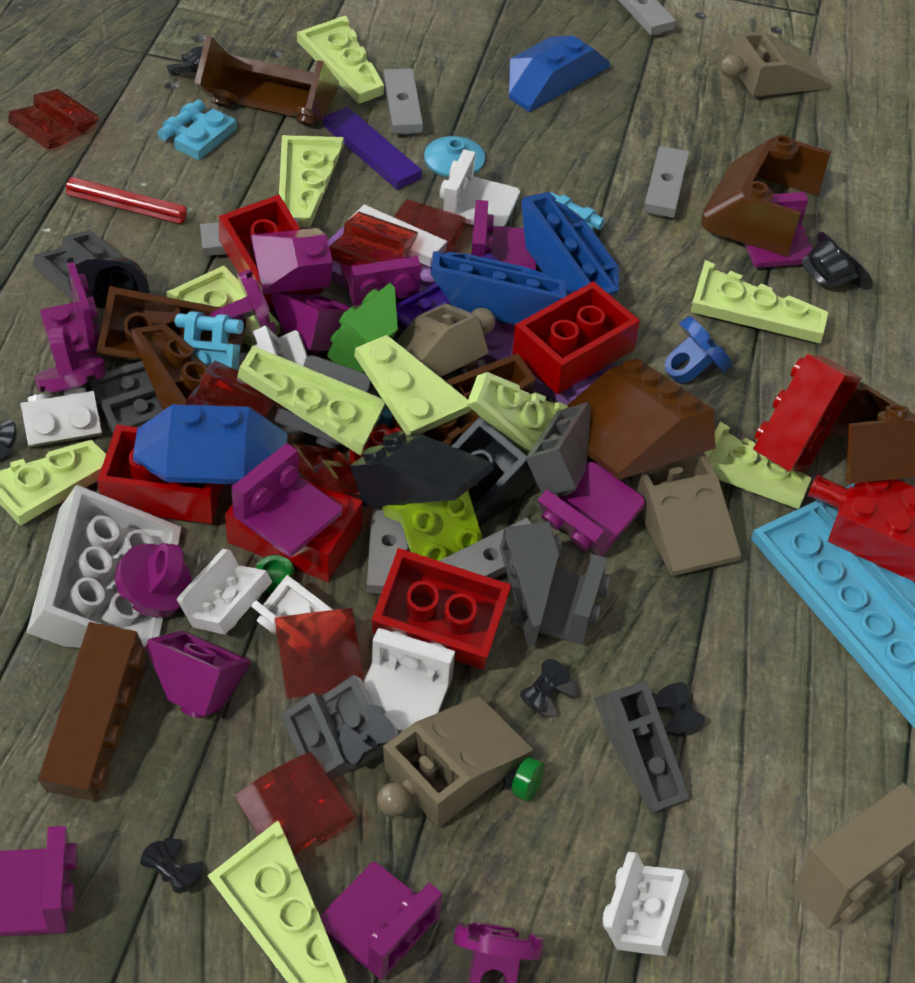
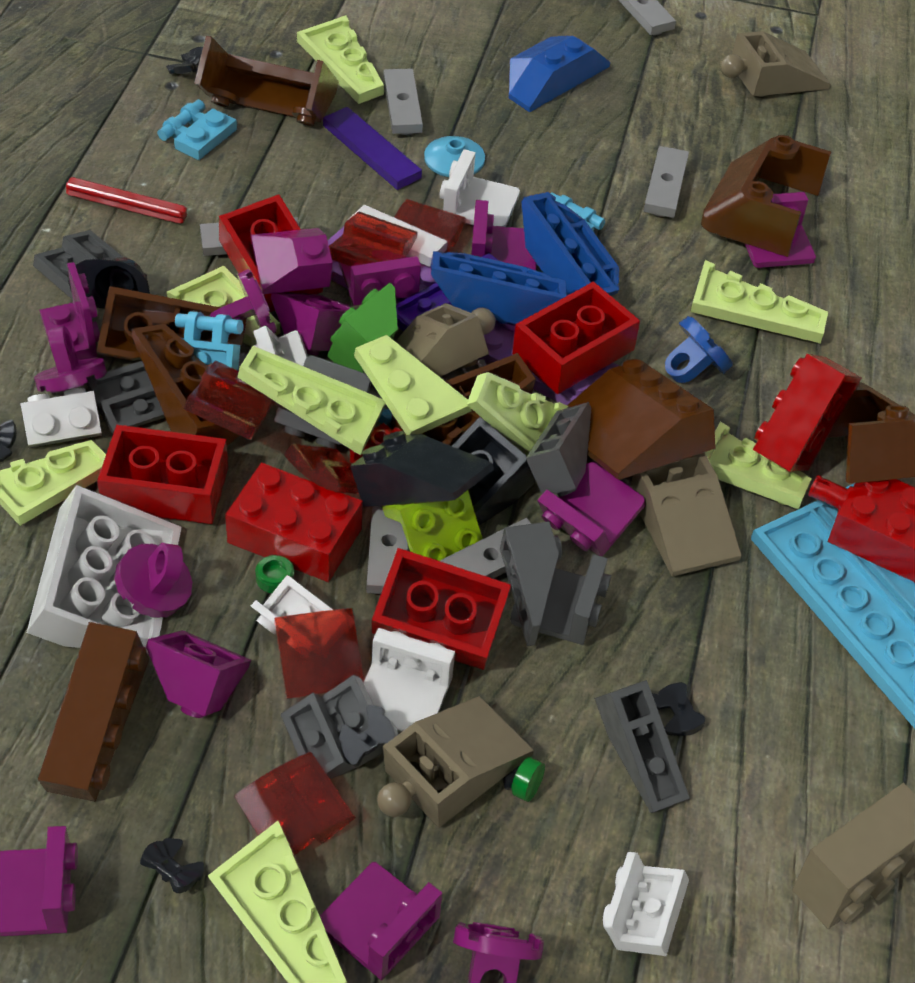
clear red slope [8,89,98,150] -> none
blue wedge [133,404,288,484] -> none
white bracket [177,549,272,635] -> none
magenta bracket [232,443,342,557] -> none
yellowish green wing [279,135,344,228] -> none
black piece [520,658,578,718] -> none
black piece [802,232,874,290] -> none

